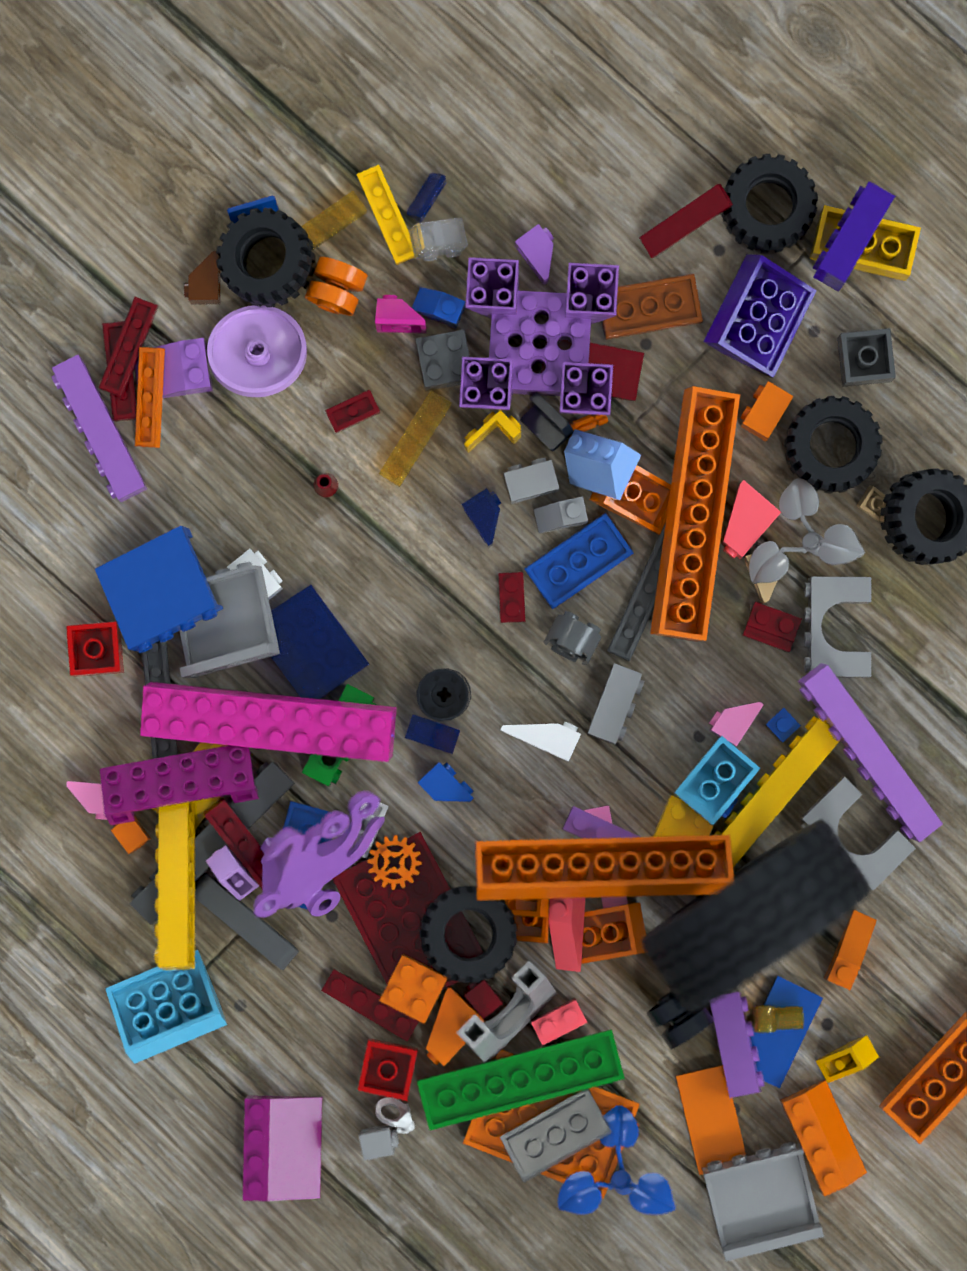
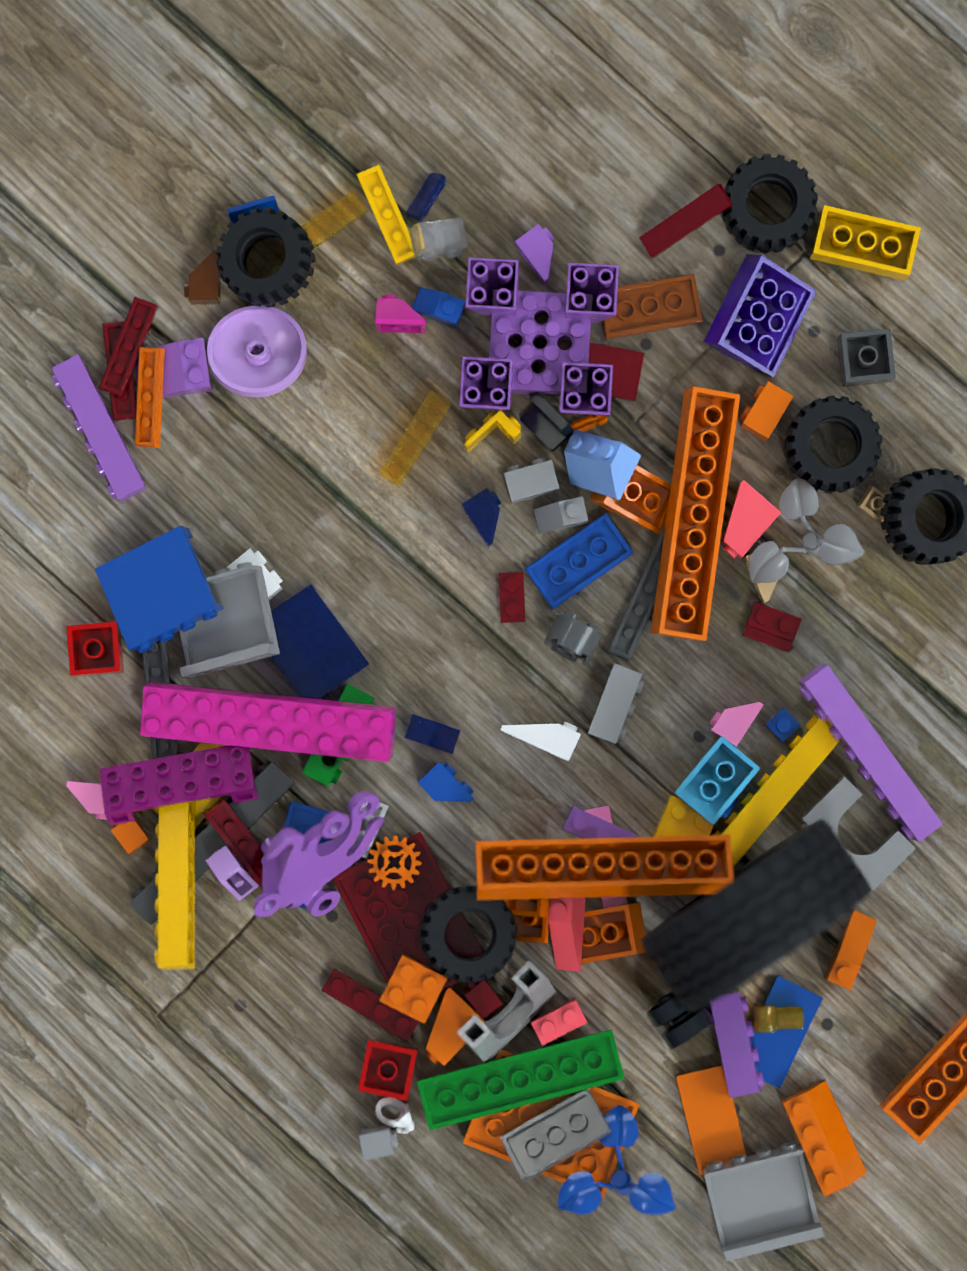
medium azure slope [105,950,227,1064] -> none
dark grey beam [195,873,299,971] -> none
slope [242,1095,323,1201] -> none
orange wheel [305,257,368,316] -> none
dark red cone [314,473,338,497] -> none
dark red plate [325,389,380,434] -> none
dark grey brick [416,330,470,392] -> none
black wheel [416,668,471,721] -> none
light grey arch [804,577,871,678] -> none
dark purple brick [813,181,895,292] -> none
yellow slope [816,1035,879,1083] -> none

